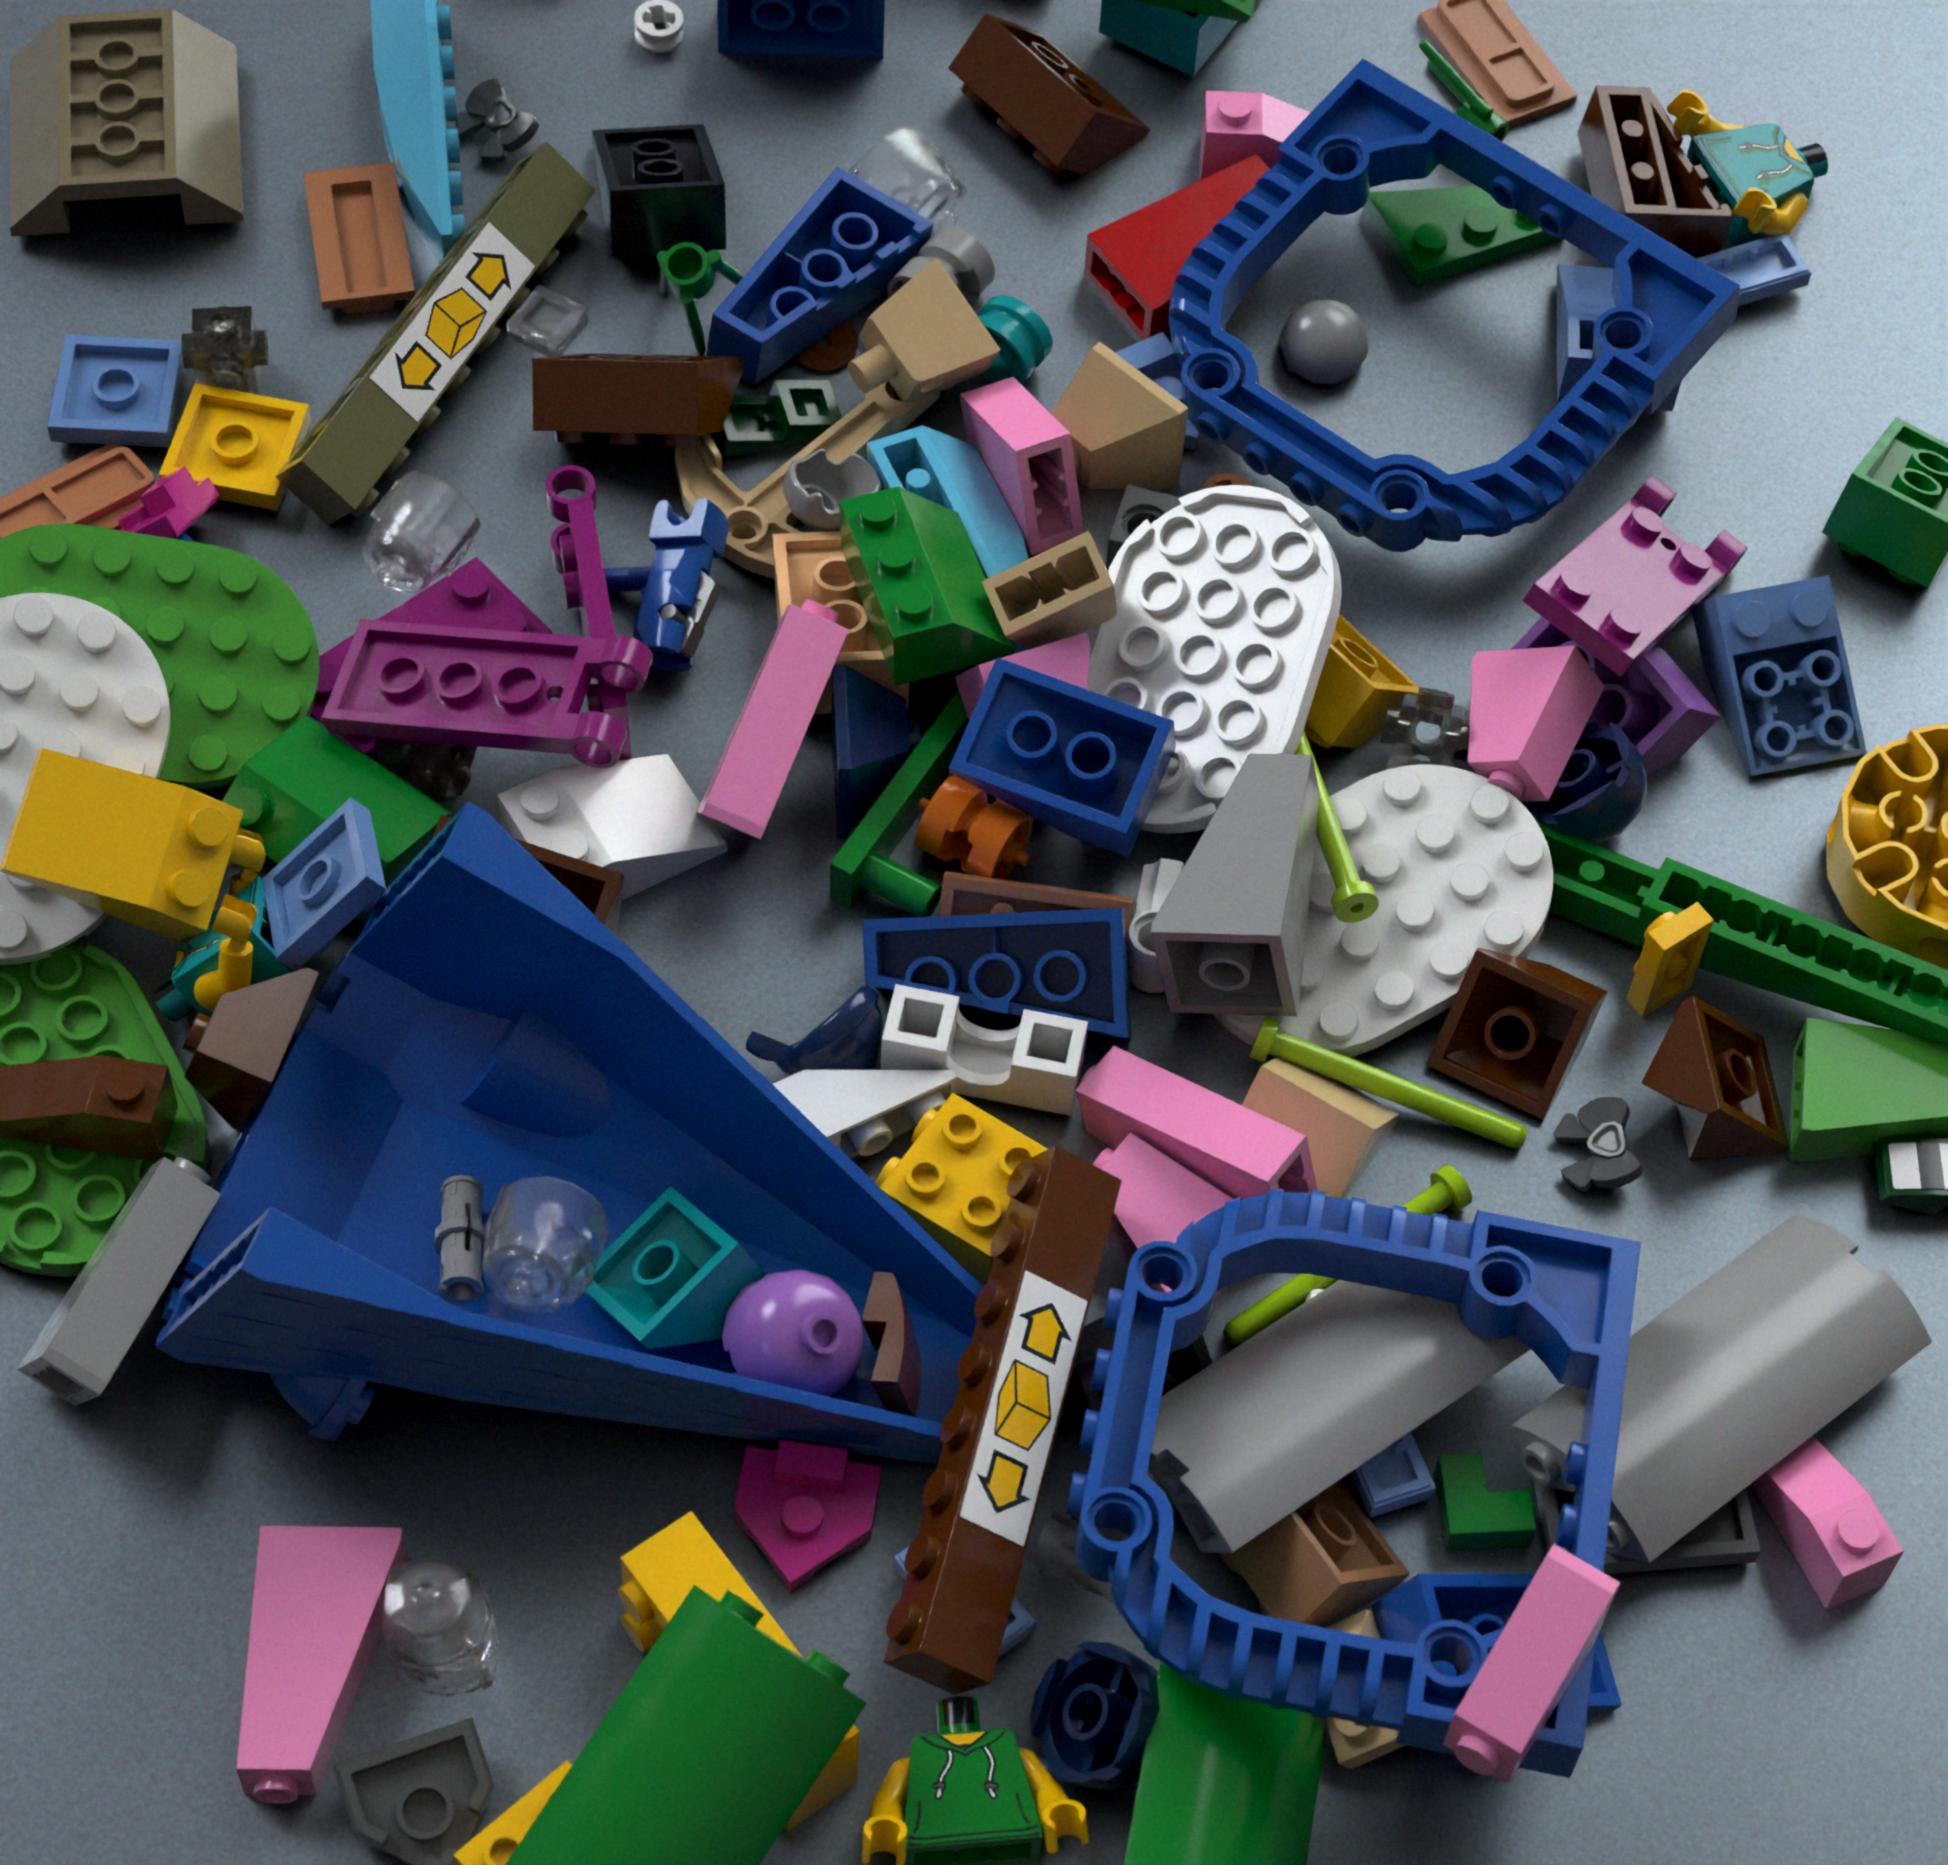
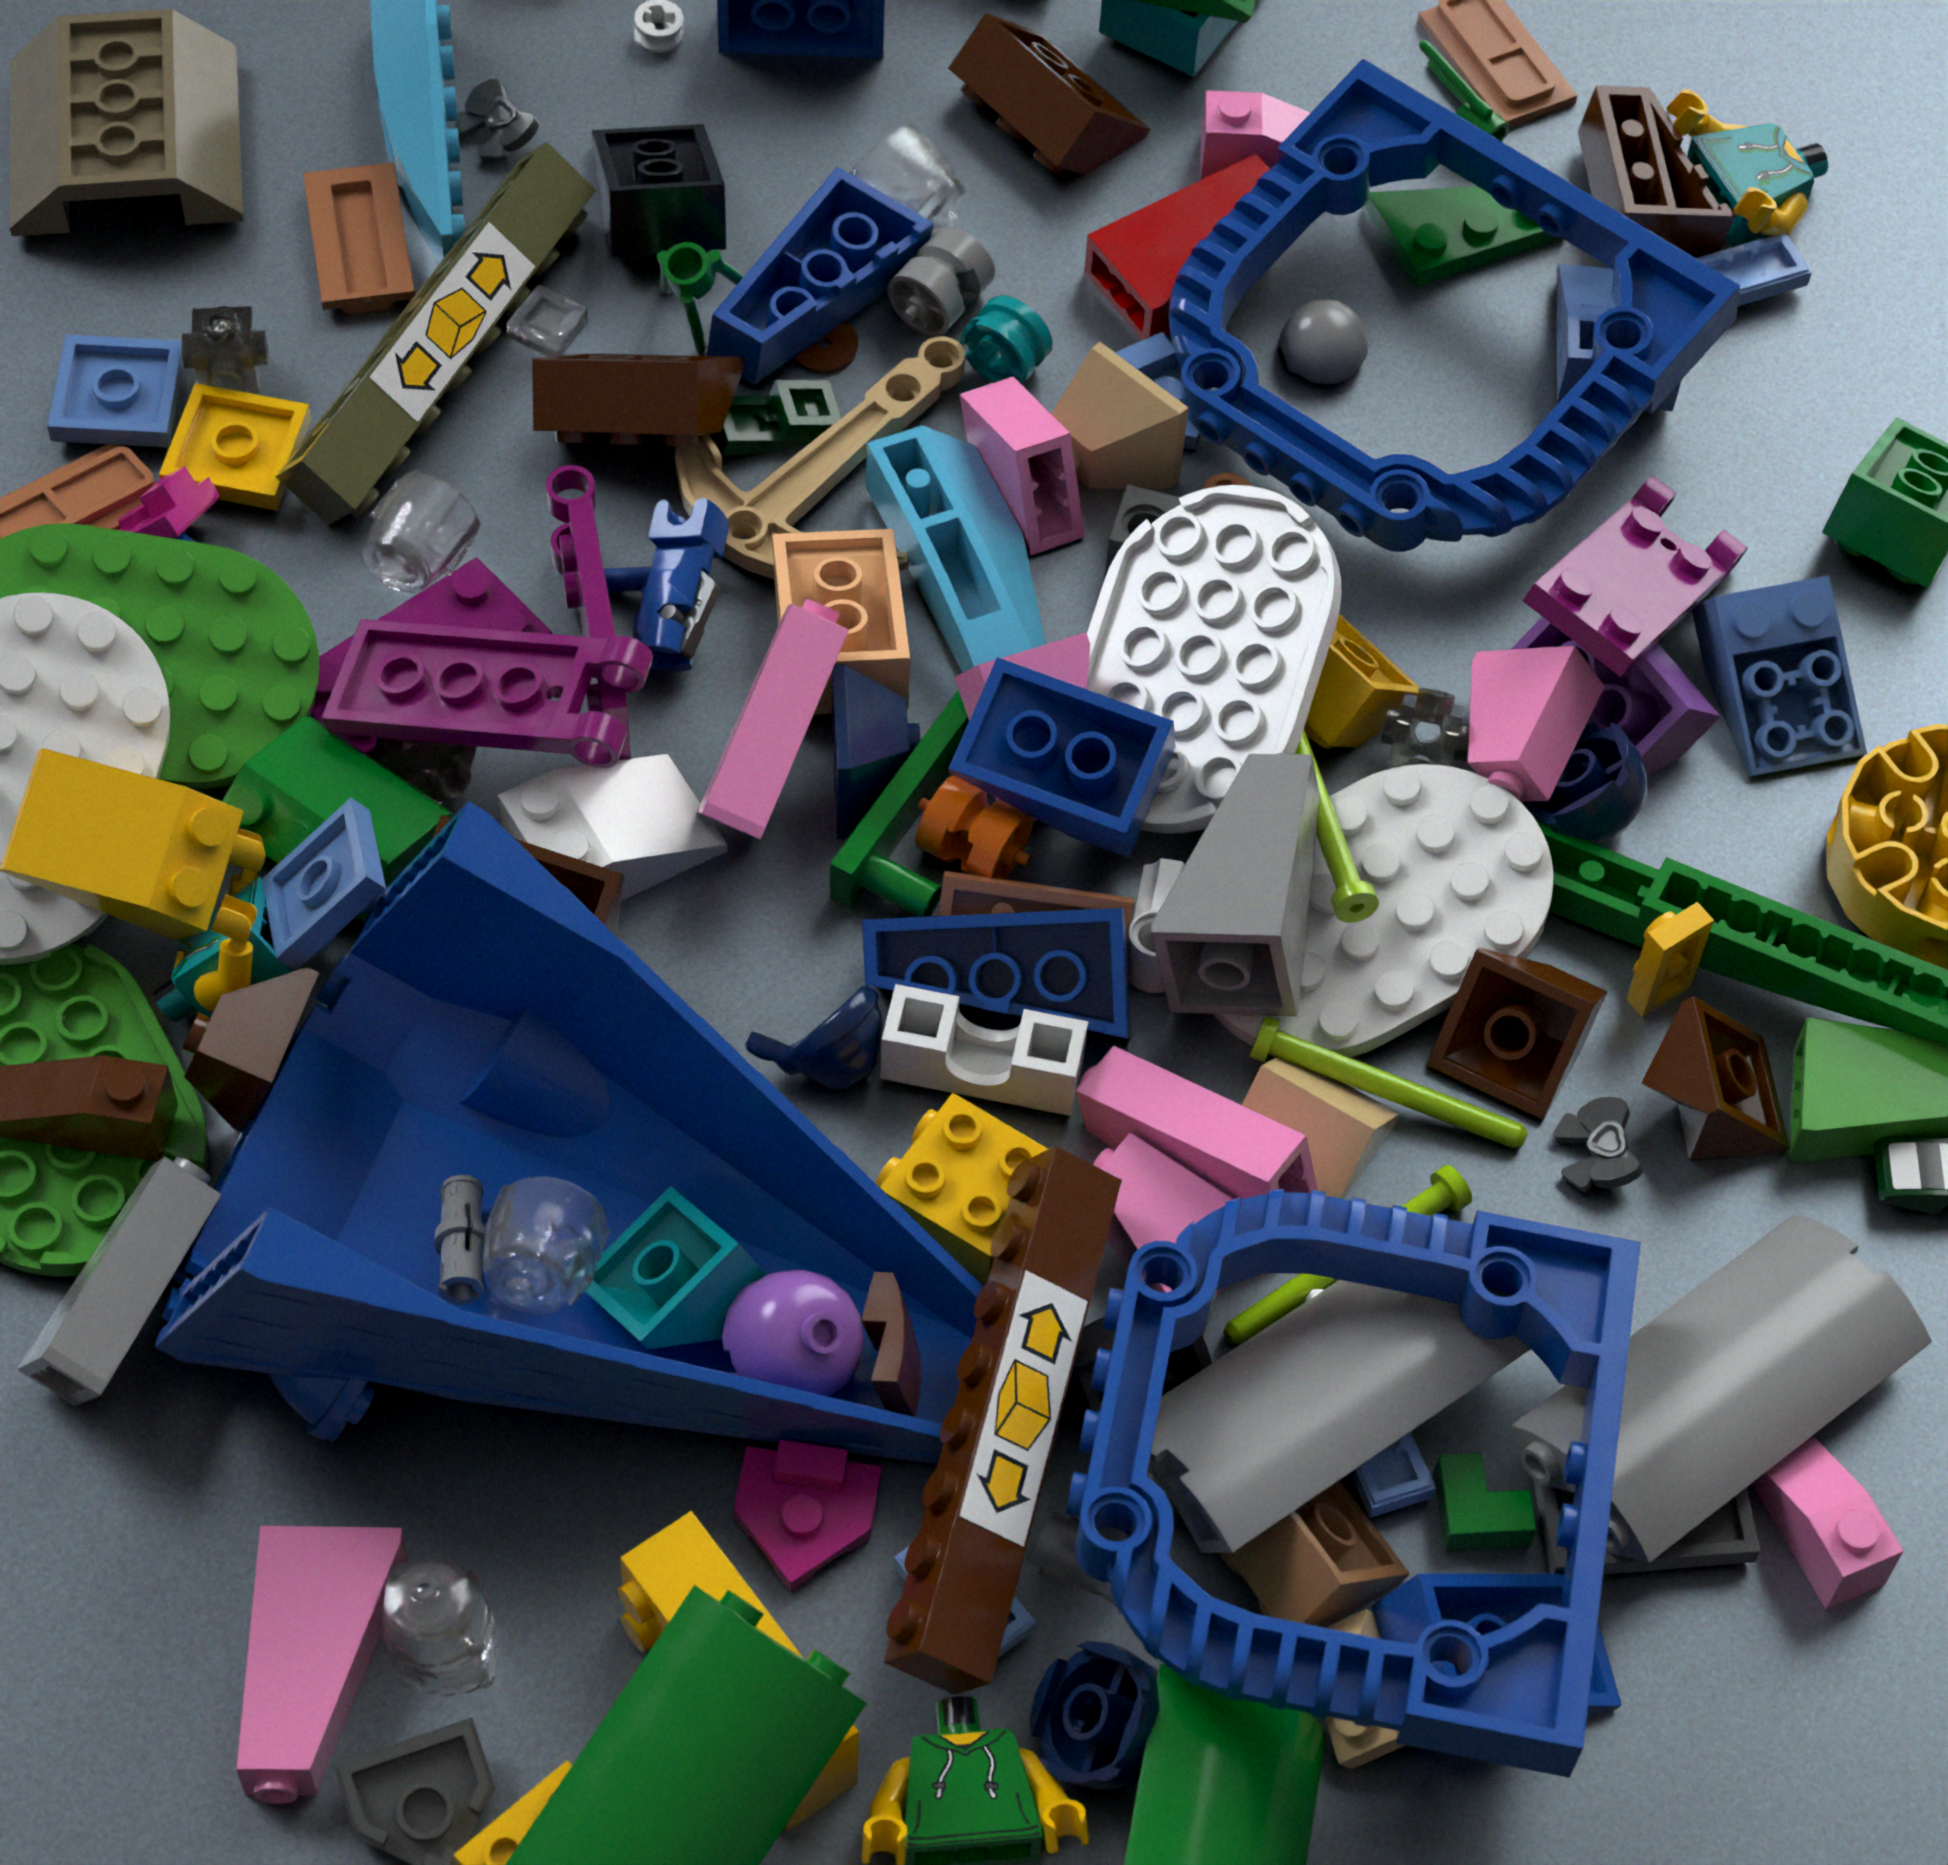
white slope [773,1070,958,1158] -> none
light grey hair [782,449,882,532] -> none
green slope [839,486,1014,686] -> none
tan torso [848,258,1001,402] -> none
tan torso [981,531,1117,649] -> none
bright pink slope [1443,1544,1620,1783] -> none

